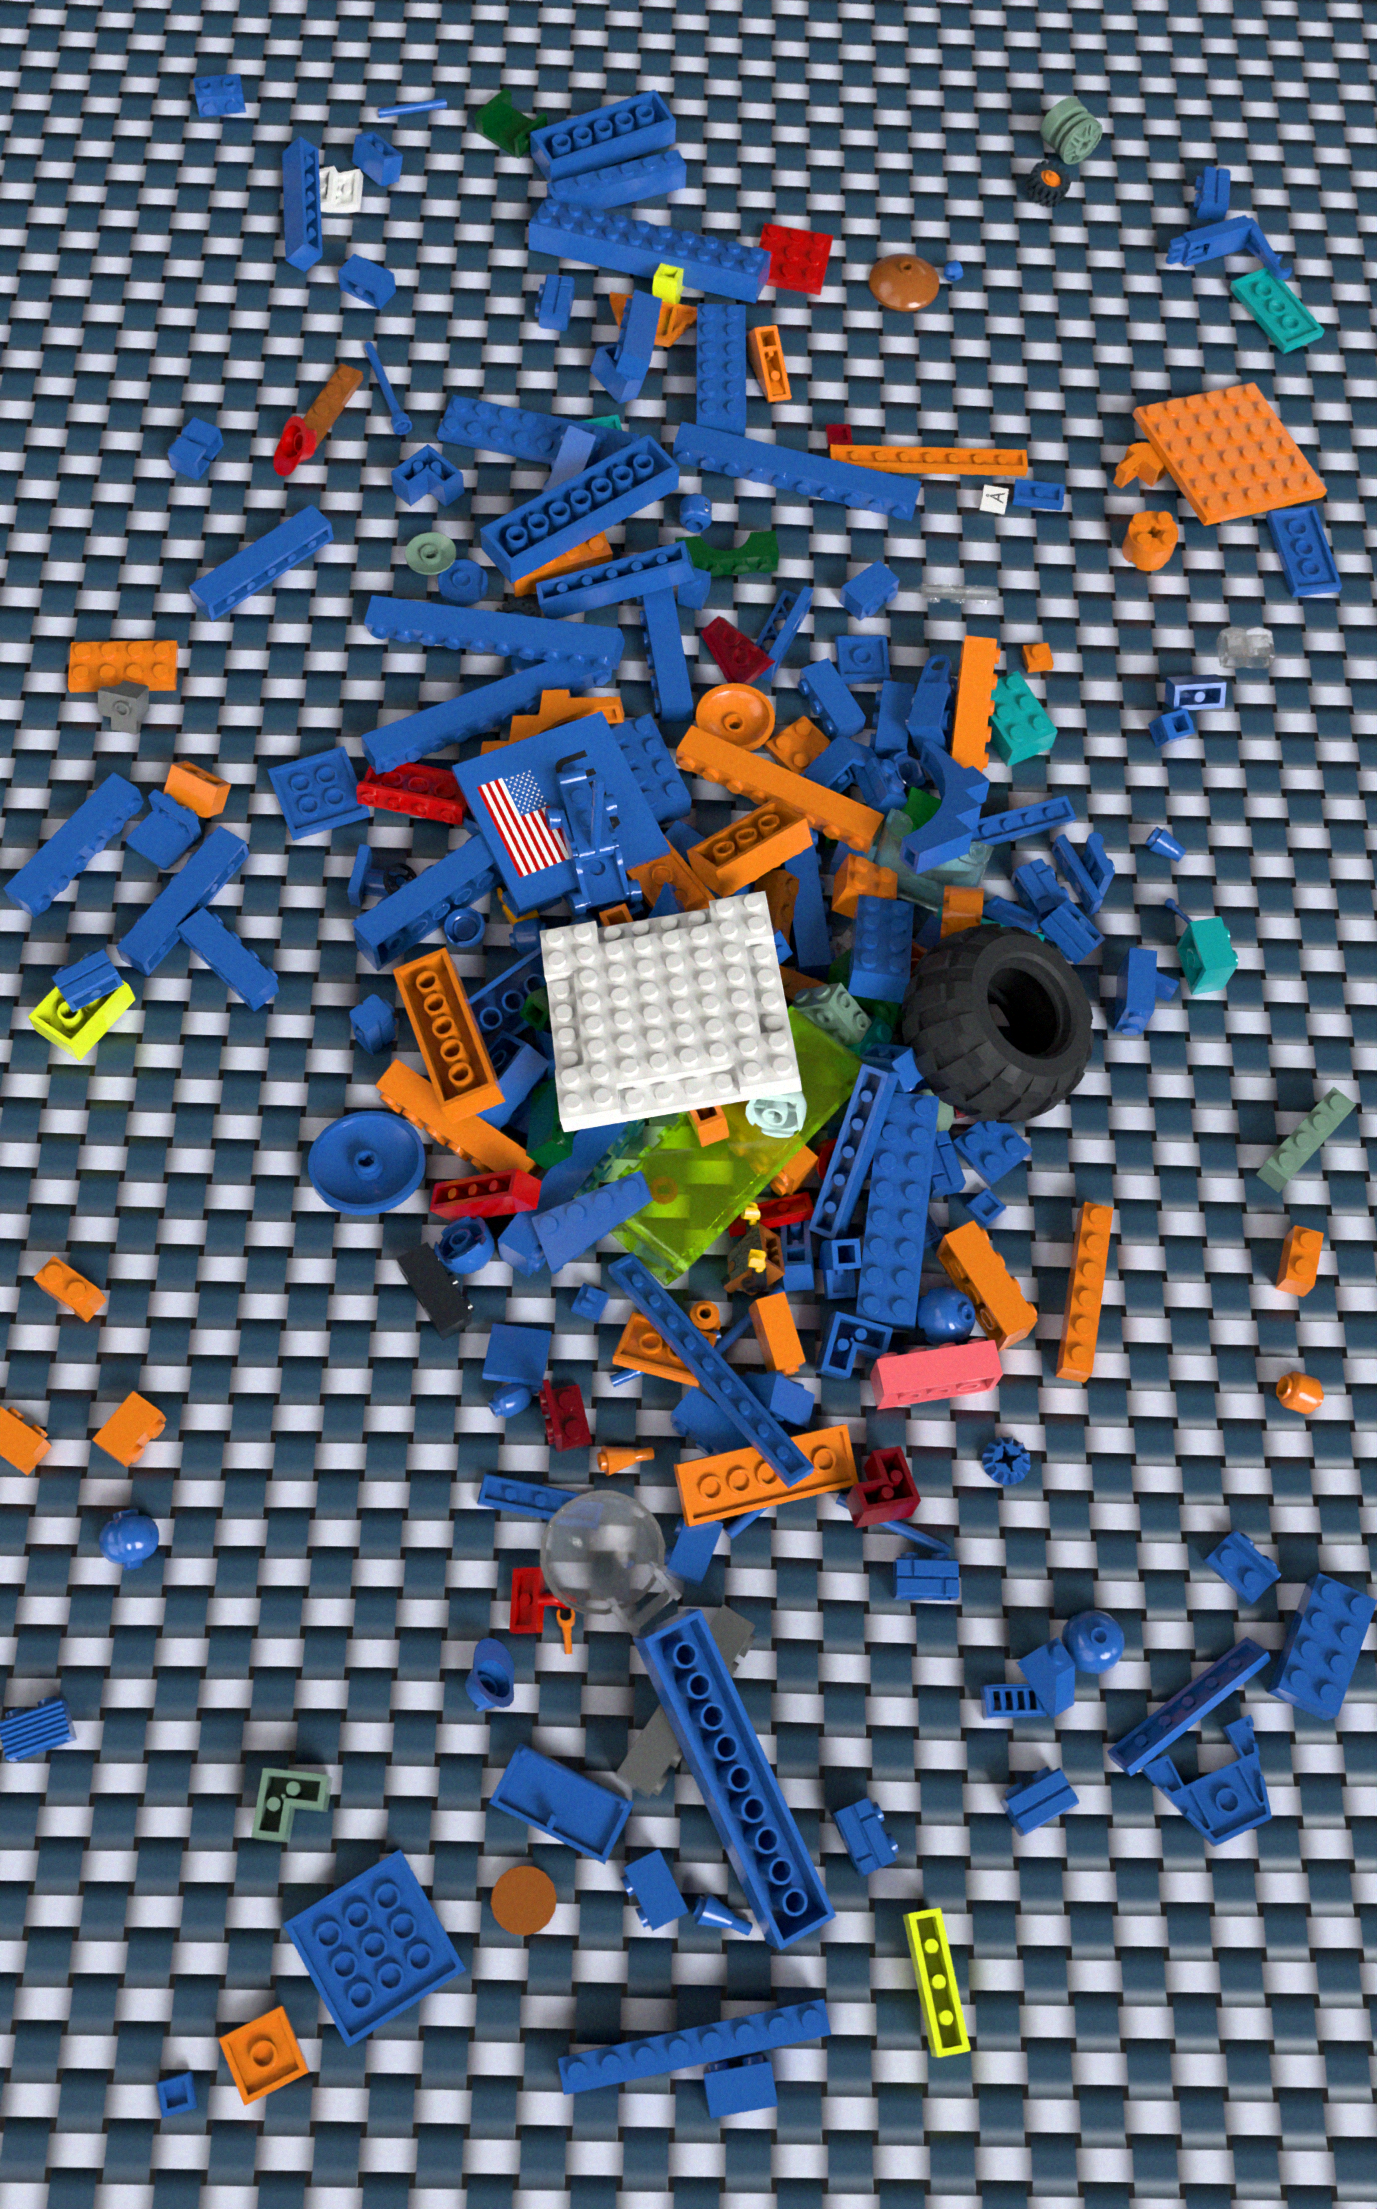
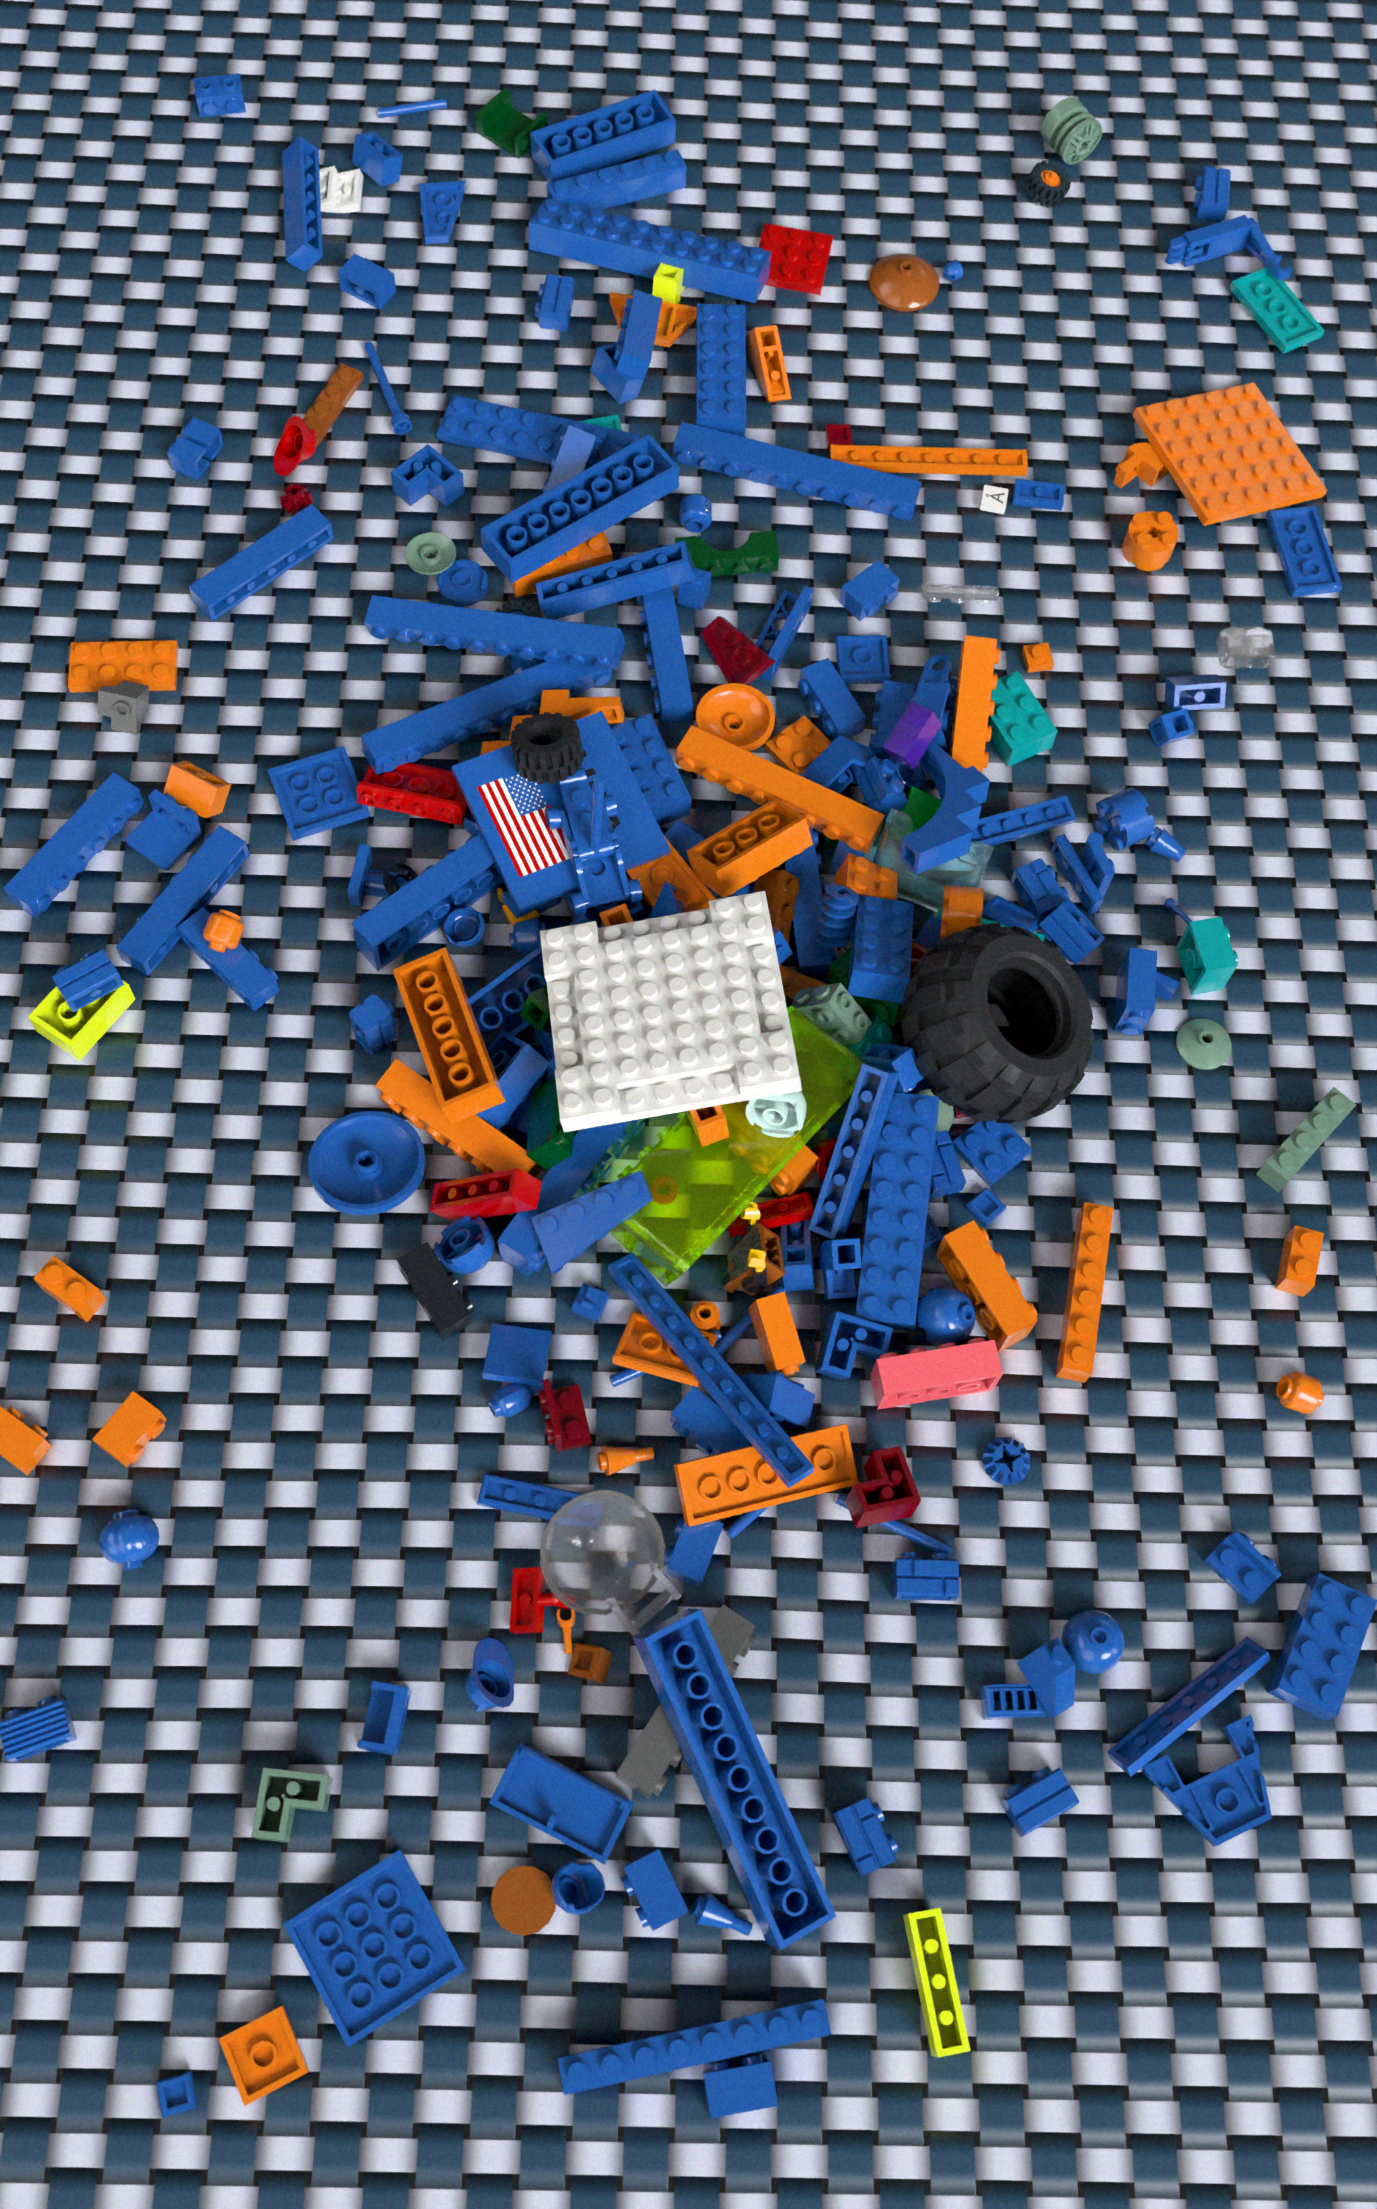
none -> orange head [203,909,244,953]
none -> dark red gear [280,484,314,516]
none -> blue panel [357,1681,412,1756]
none -> blue wing [419,180,466,244]
none -> black tyre [510,712,584,784]
none -> blue hair [551,1861,606,1915]
none -> dark orange slope [567,1643,612,1684]
none -> blue piece [815,884,859,948]
none -> dark purple brick [883,701,942,770]
none -> blue brick [1095,788,1155,852]
none -> sand green dish [1176,1018,1232,1070]

